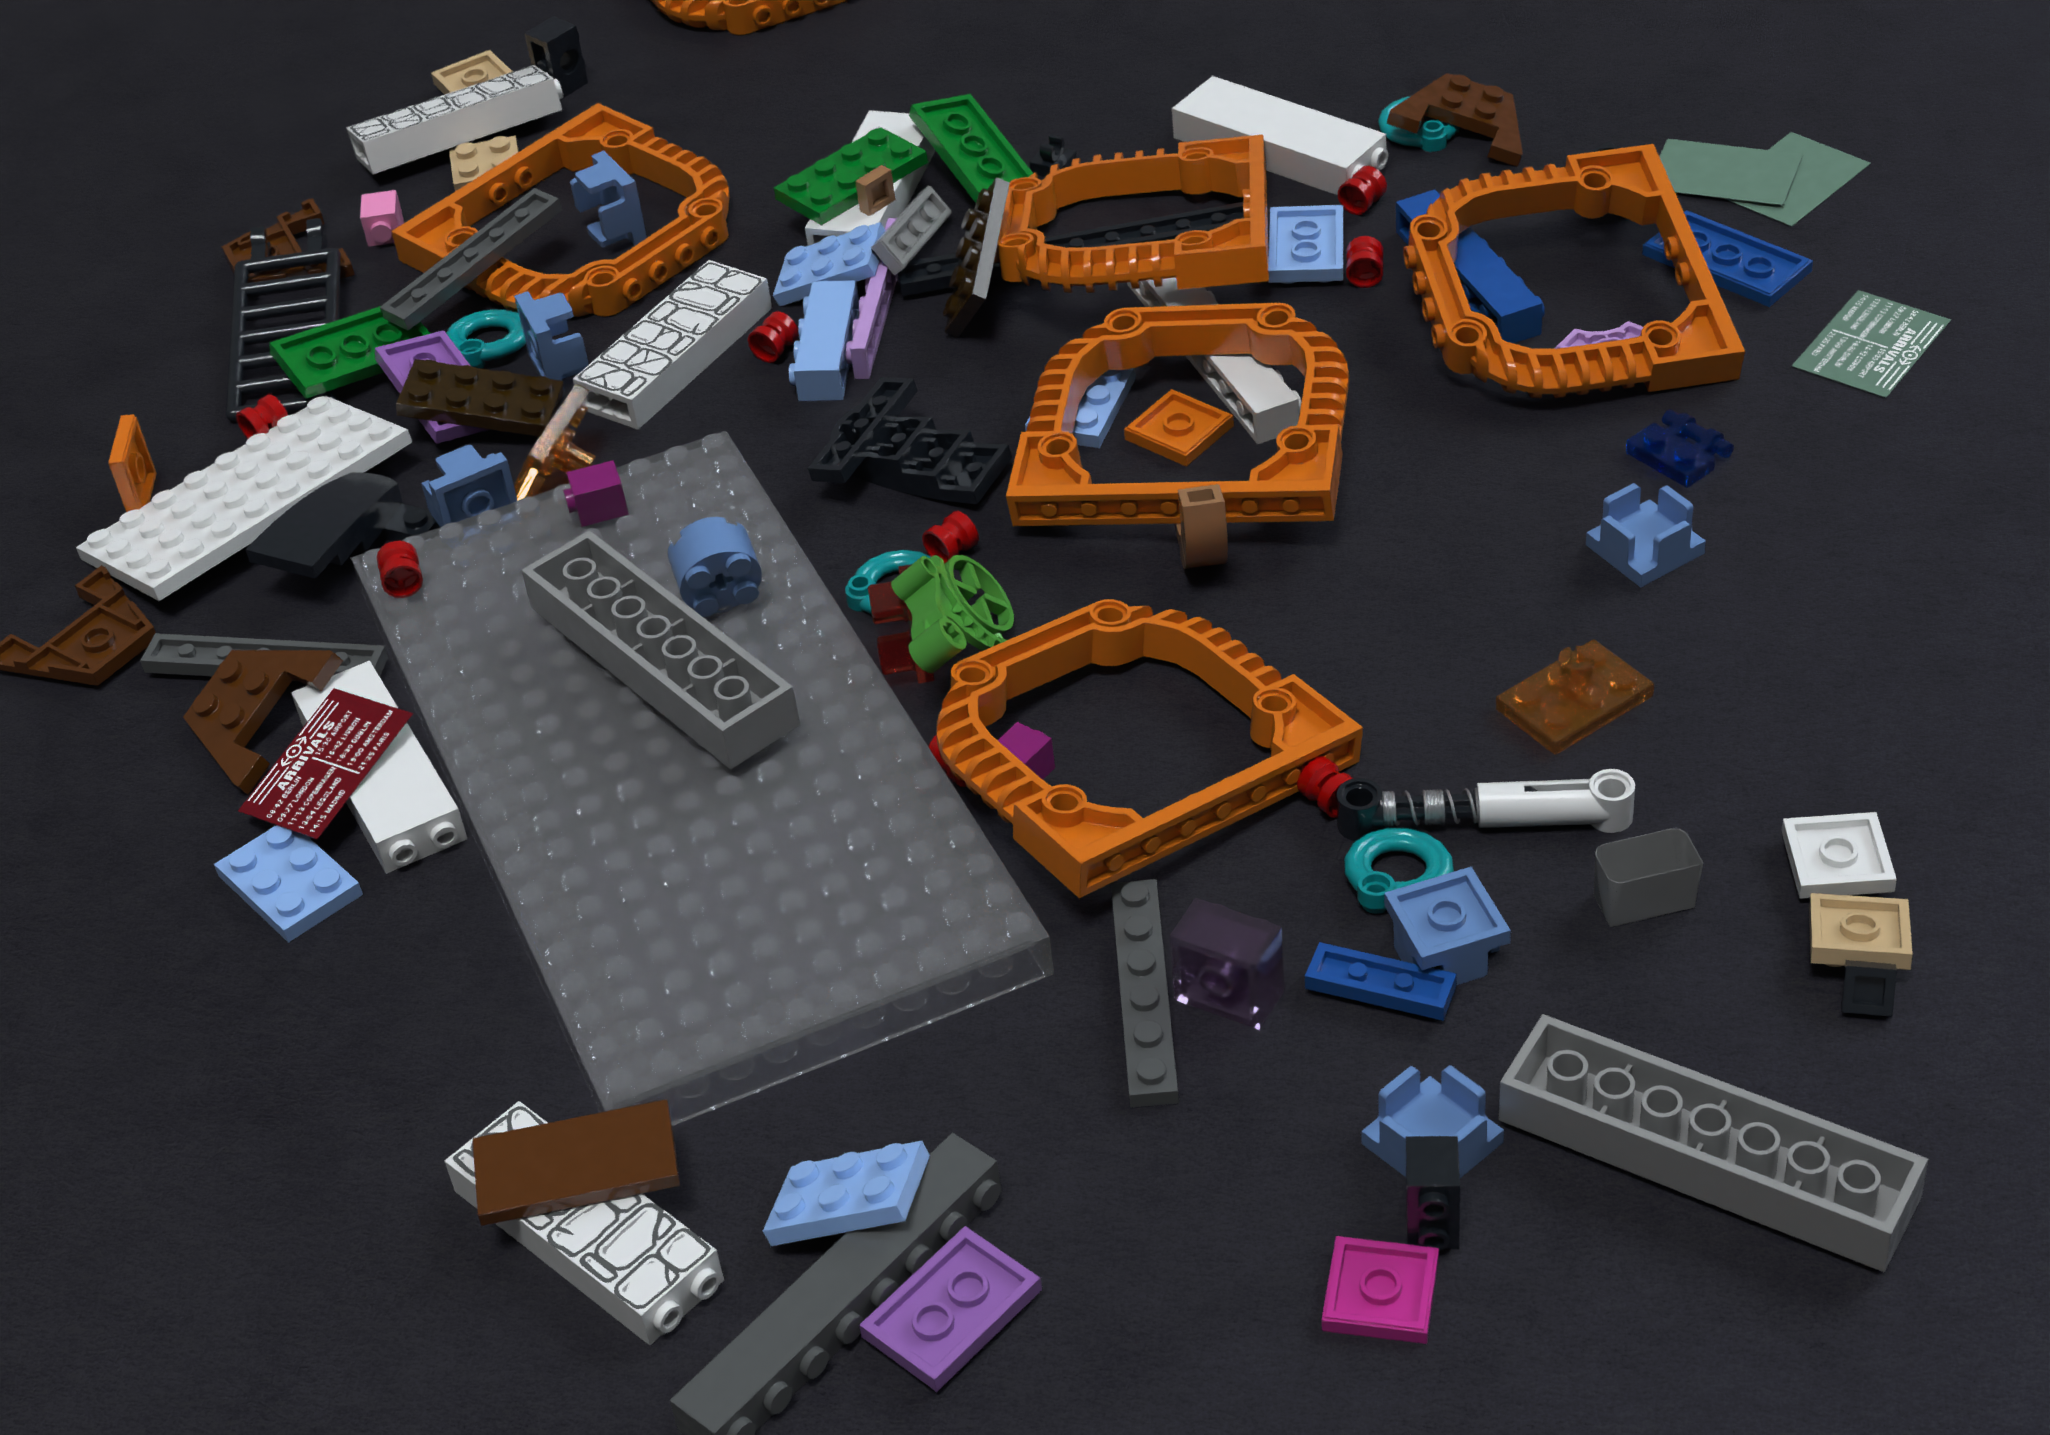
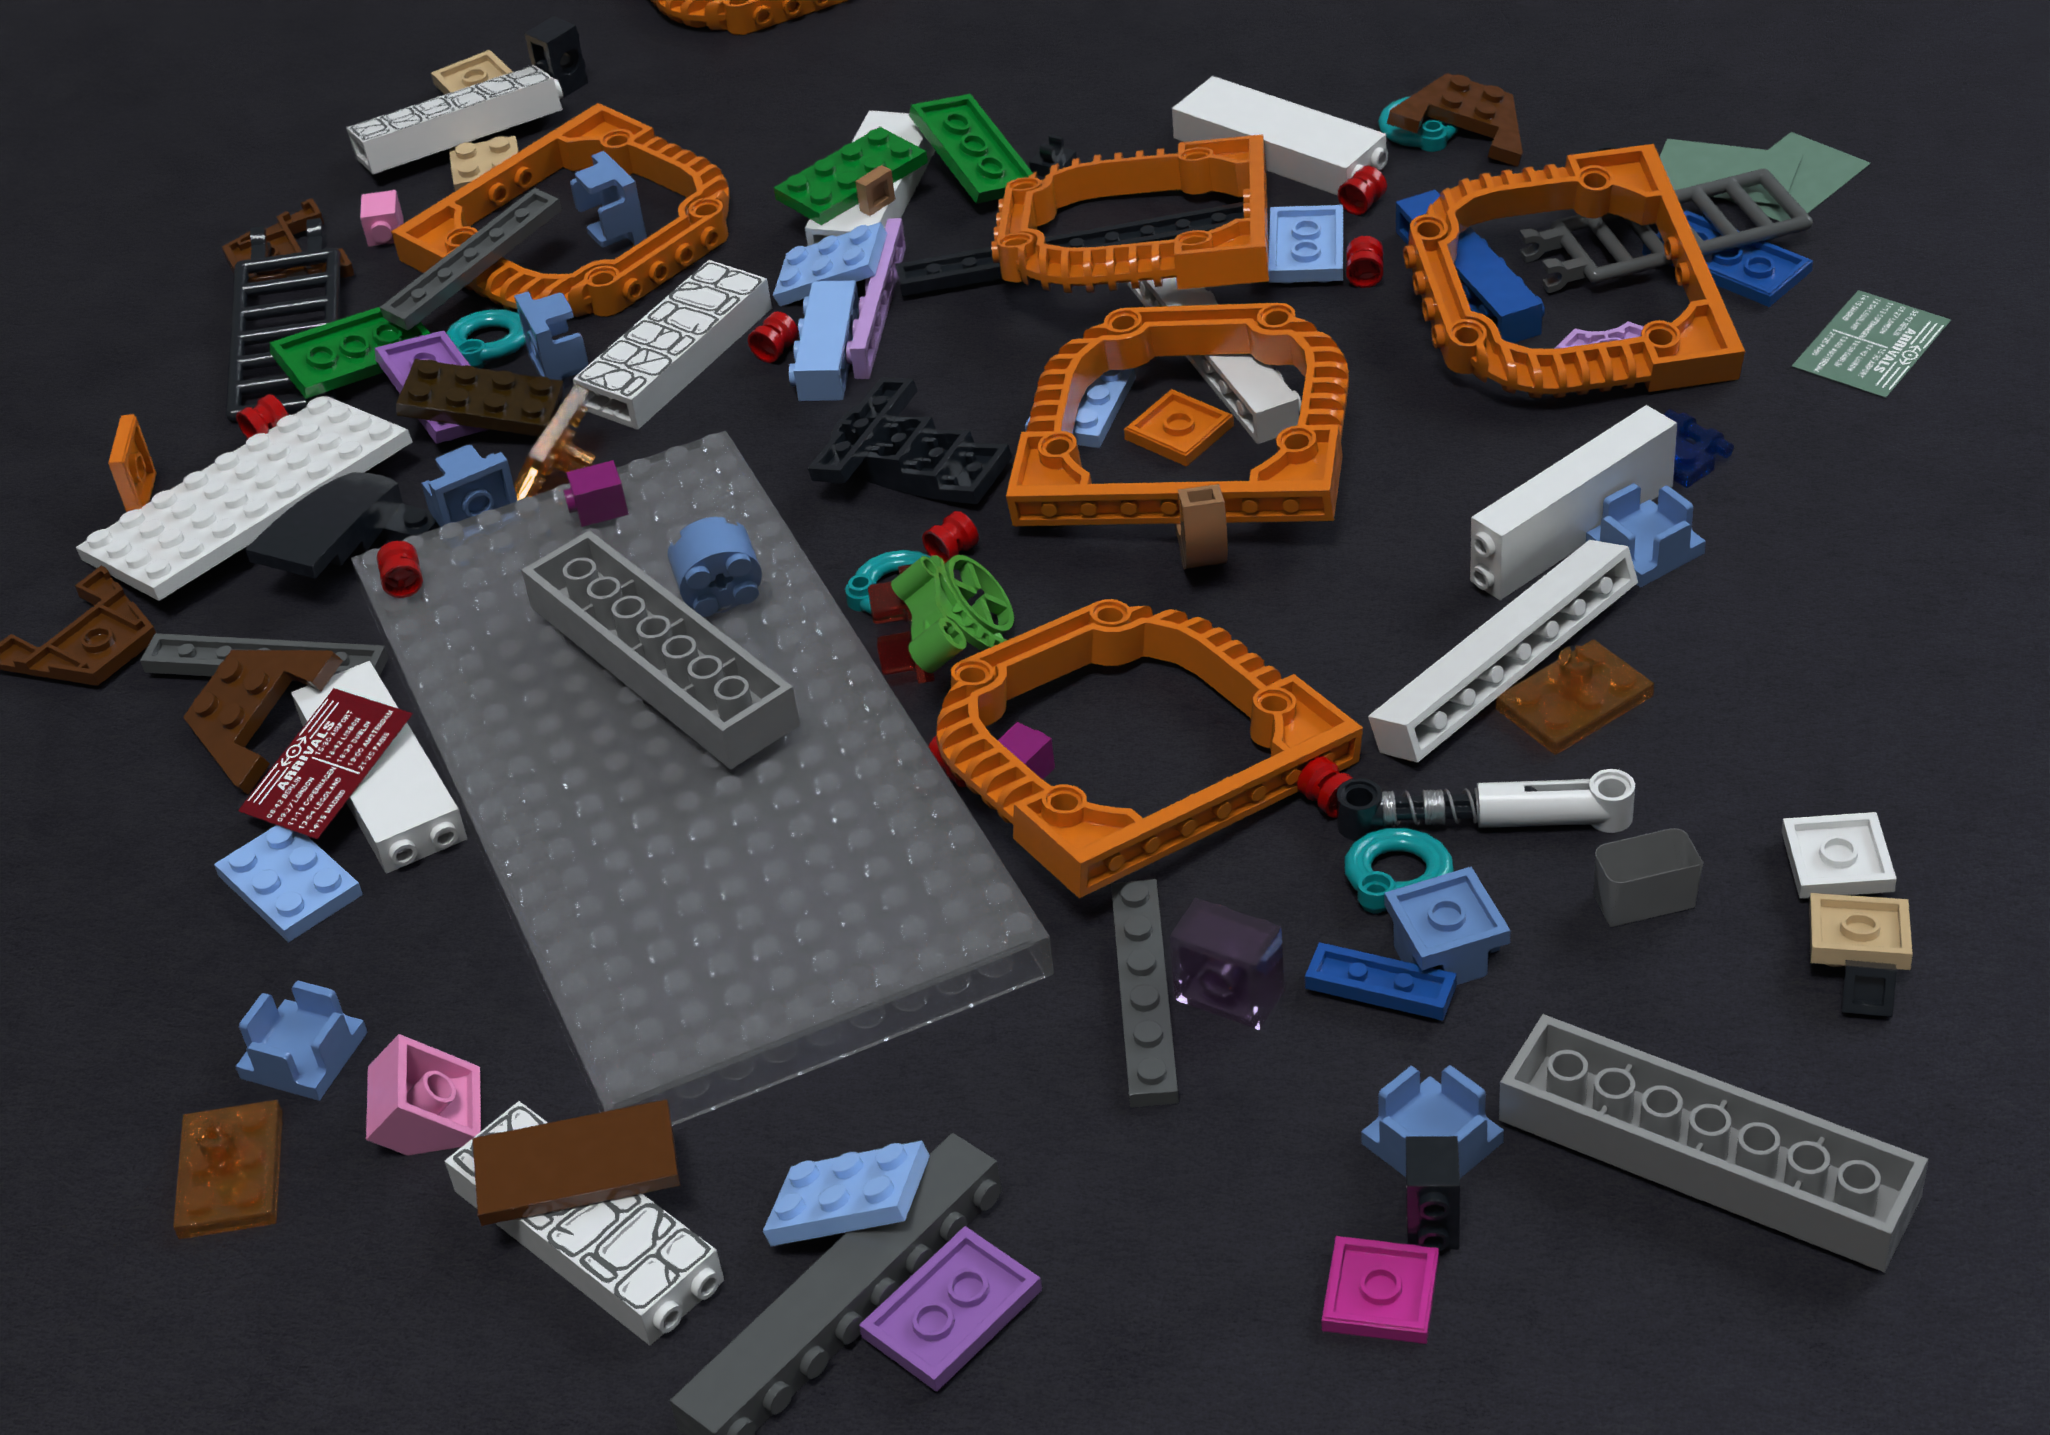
light grey tile [871,186,952,275] -> none
dark brown plate [943,177,1010,337] -> none
none -> clear orange plate [173,1099,282,1239]
none -> medium blue panel [235,981,368,1101]
none -> bright pink slope [366,1034,481,1156]
none -> white brick [1368,540,1638,762]
none -> white brick [1470,405,1677,600]
none -> dark grey bar [1520,169,1813,293]

